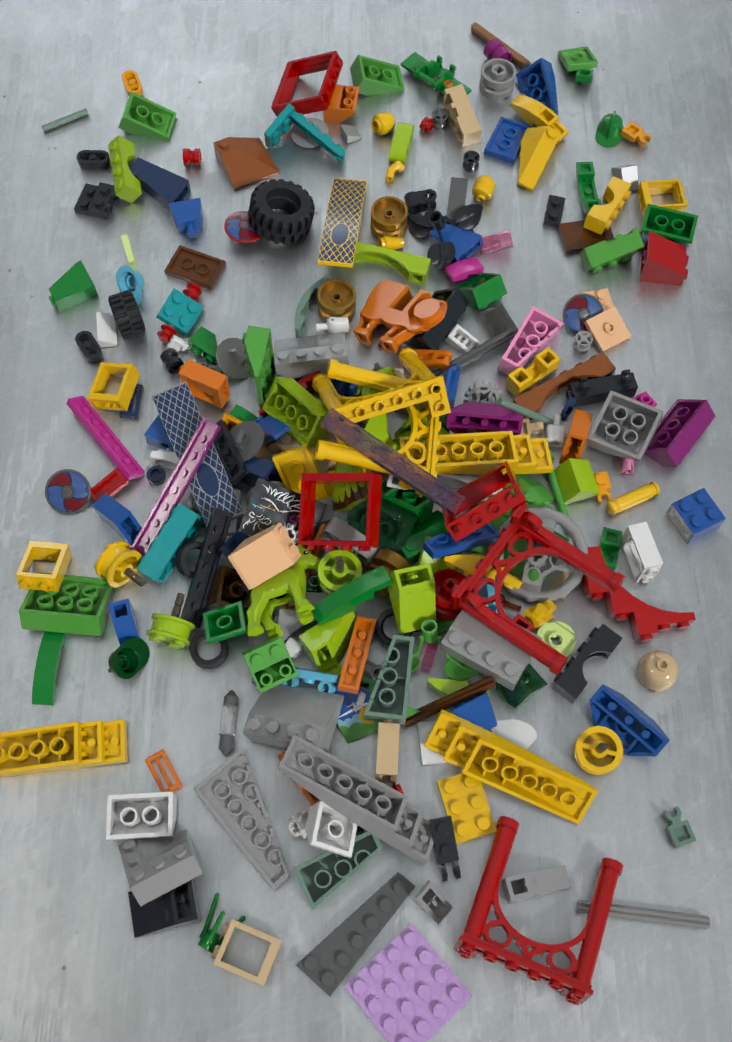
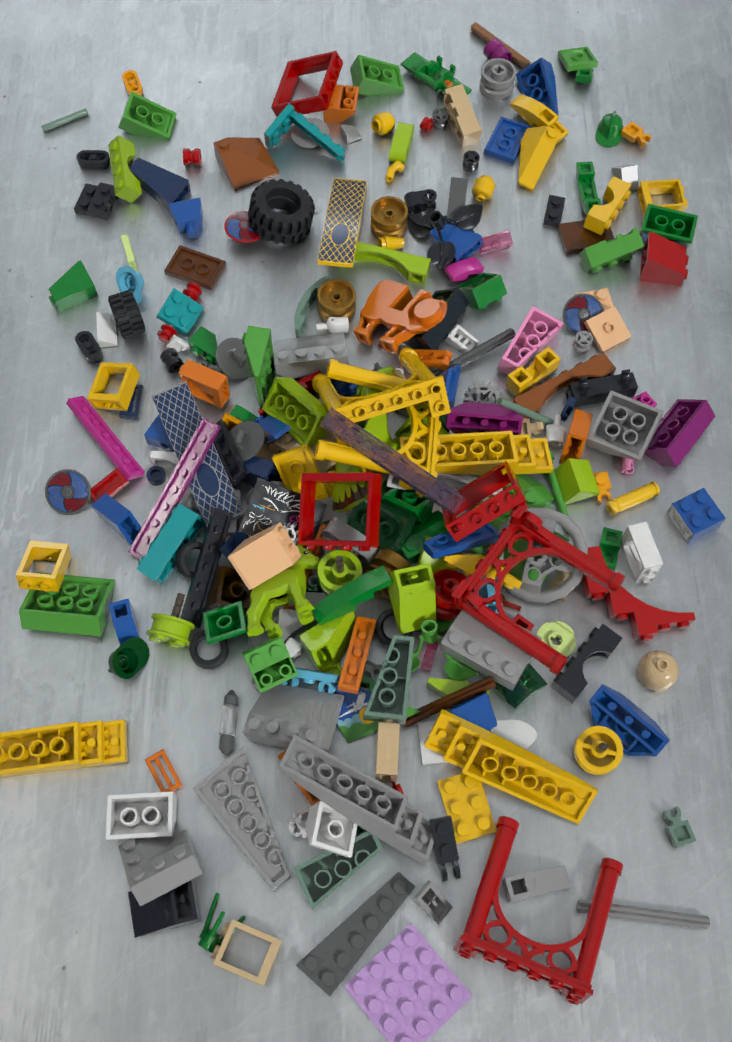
green slope [32,631,67,706] -> none
yellow wheel [94,541,147,588] -> none
clear smoke plate [479,304,518,338] -> none
yellow hips [522,599,557,630] -> none

